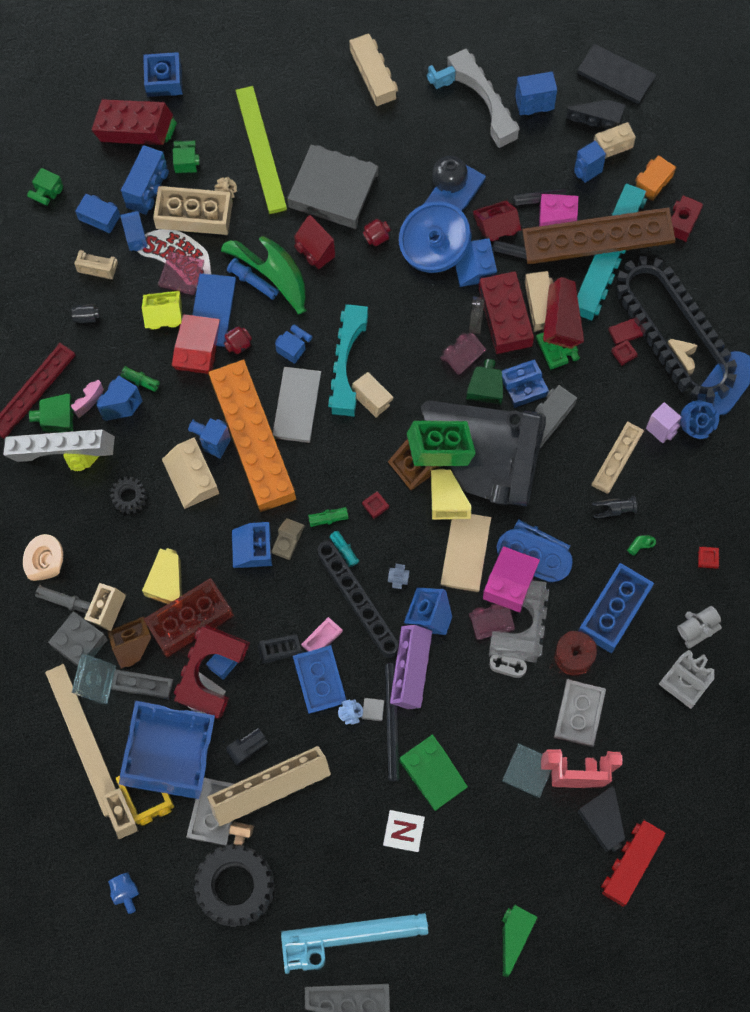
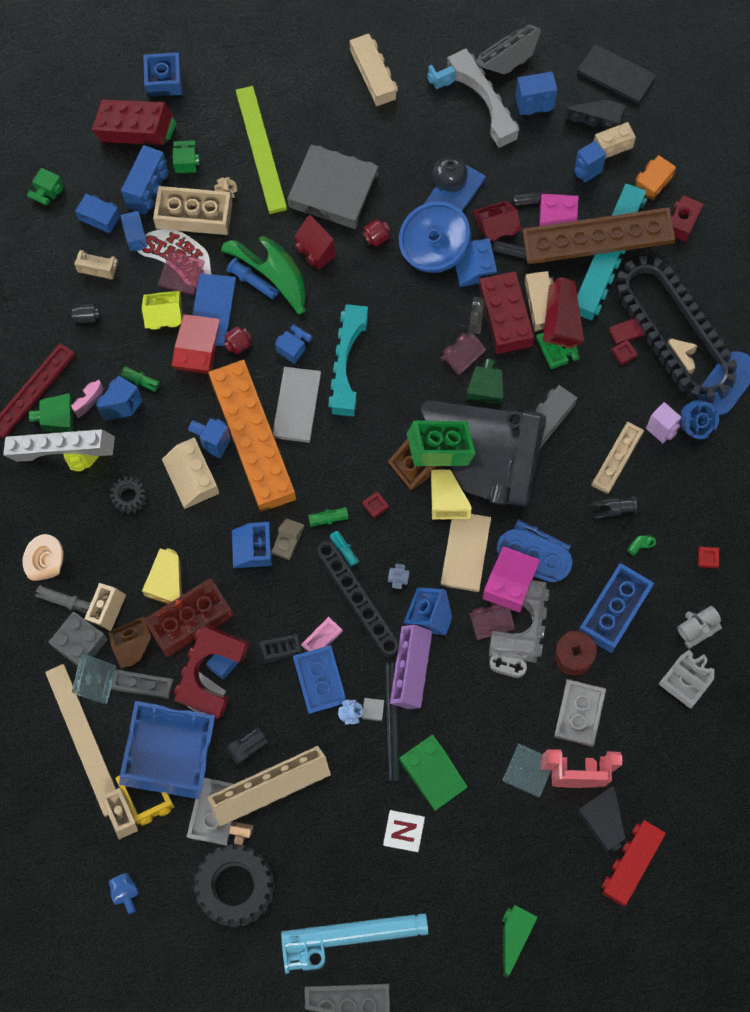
tan hinge [351,372,393,417] -> none
blue slope [502,359,549,408] -> none
none -> dark grey wedge [475,24,541,74]

